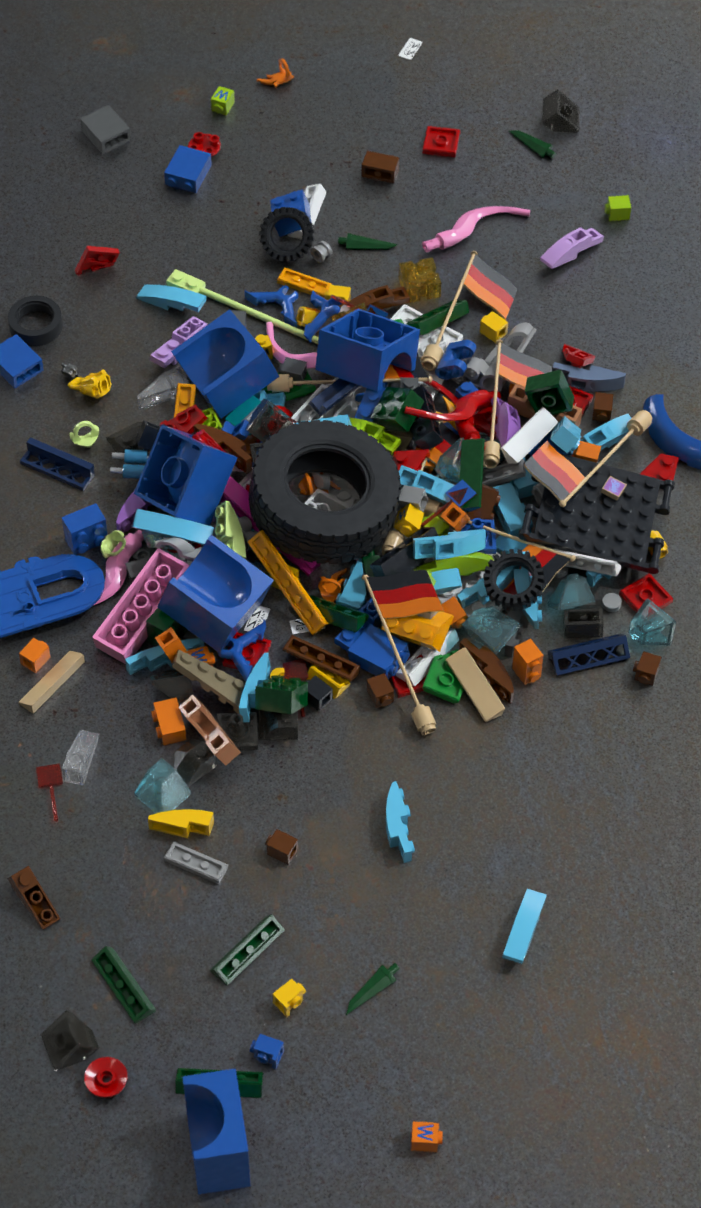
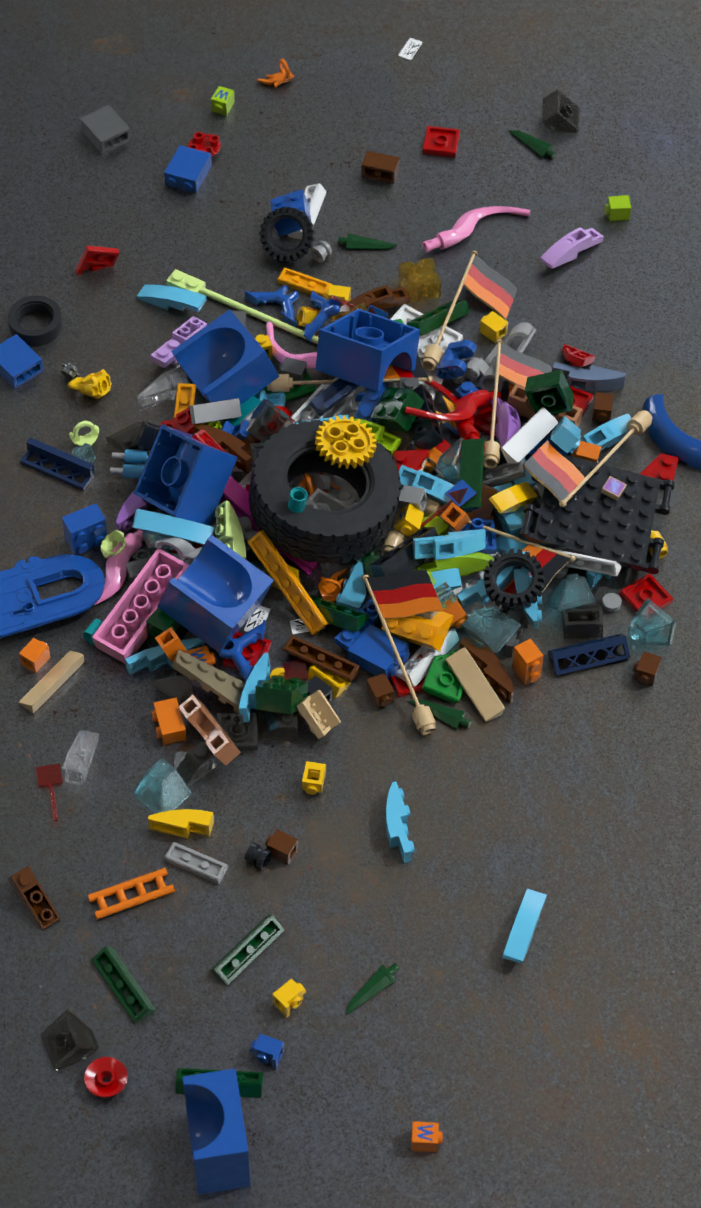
none -> clear light blue tile [71,443,96,463]
none -> teal beam [83,619,103,645]
none -> orange bar [88,868,175,920]
none -> light grey tile [190,398,242,424]
none -> black wheel [244,842,272,870]
none -> teal beam [288,487,308,513]
none -> tan bracket [297,690,341,739]
none -> yellow brick [302,761,326,795]
none -> yellow gear [315,415,377,469]
none -> dark green bar [408,699,471,730]
none -> clear light blue tile [435,582,456,609]
none -> yellow slope [489,482,538,514]

